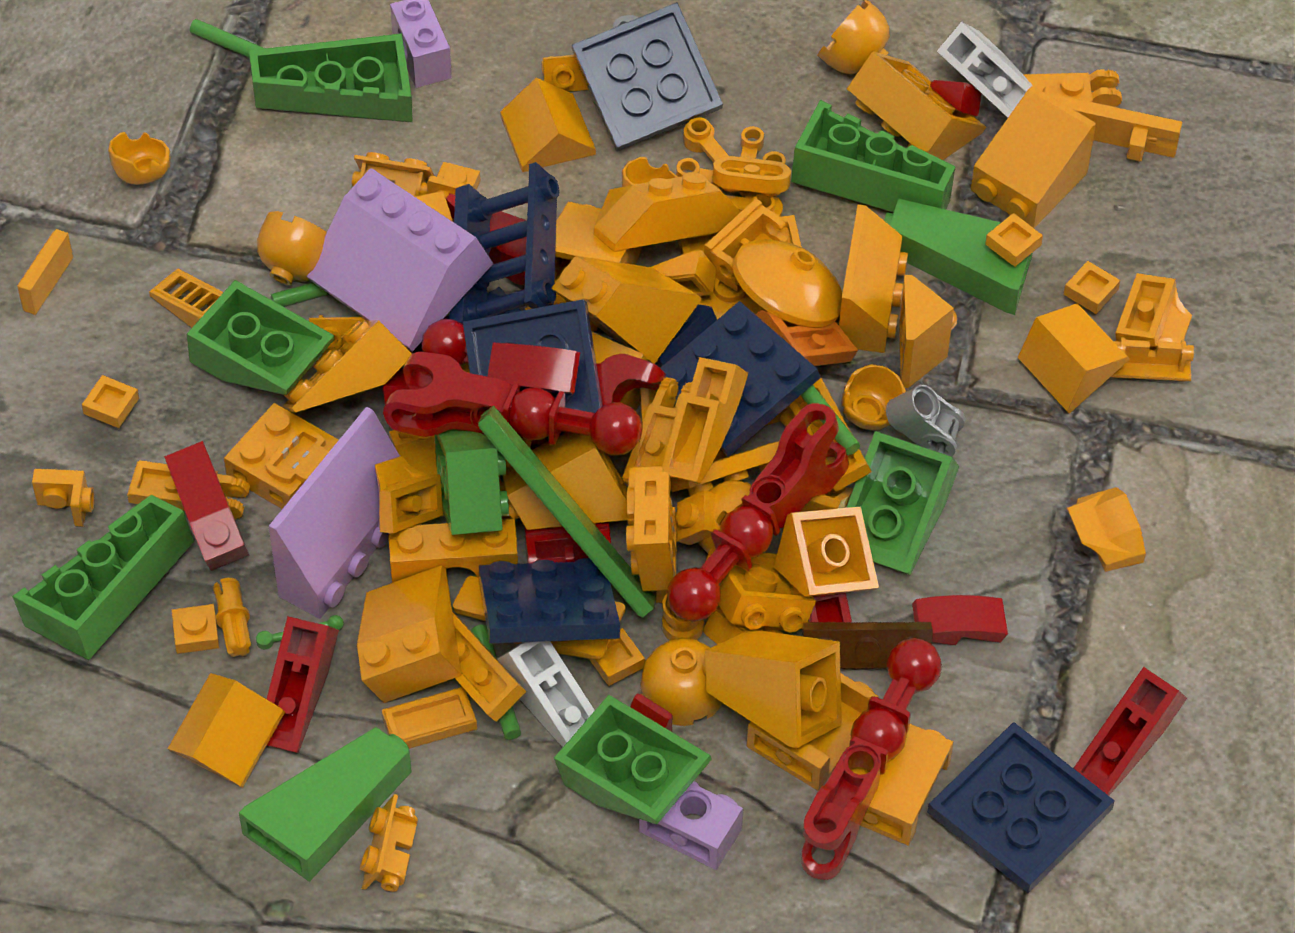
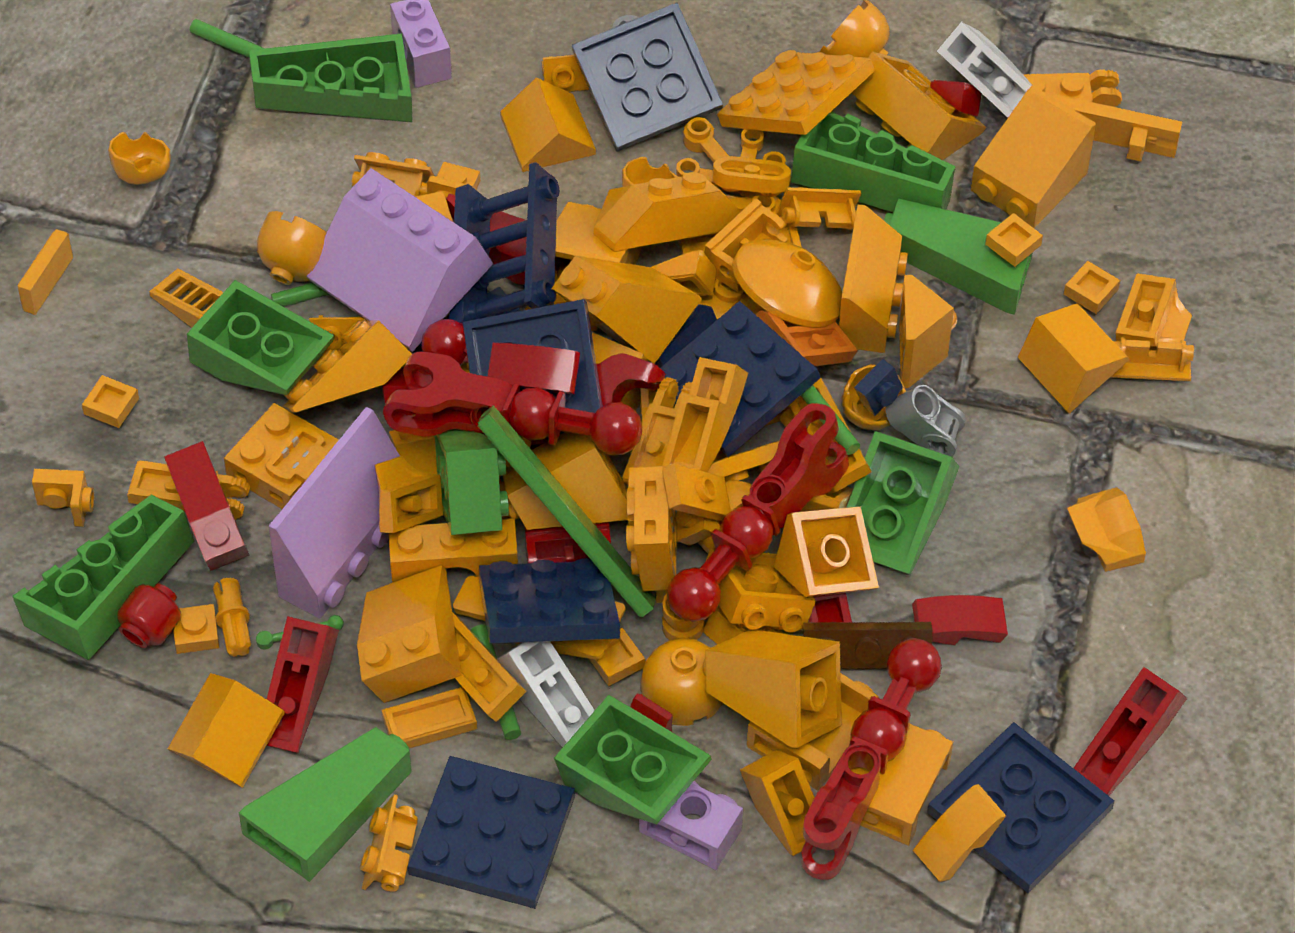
none -> red head [117,583,181,648]
none -> dark blue plate [408,756,575,909]
none -> light orange plate [662,463,731,521]
none -> light orange plate [717,50,875,135]
none -> light orange slope [740,750,815,856]
none -> light orange hinge [776,187,862,230]
none -> dark blue plate [854,359,903,416]
none -> light orange slope [913,784,1006,882]

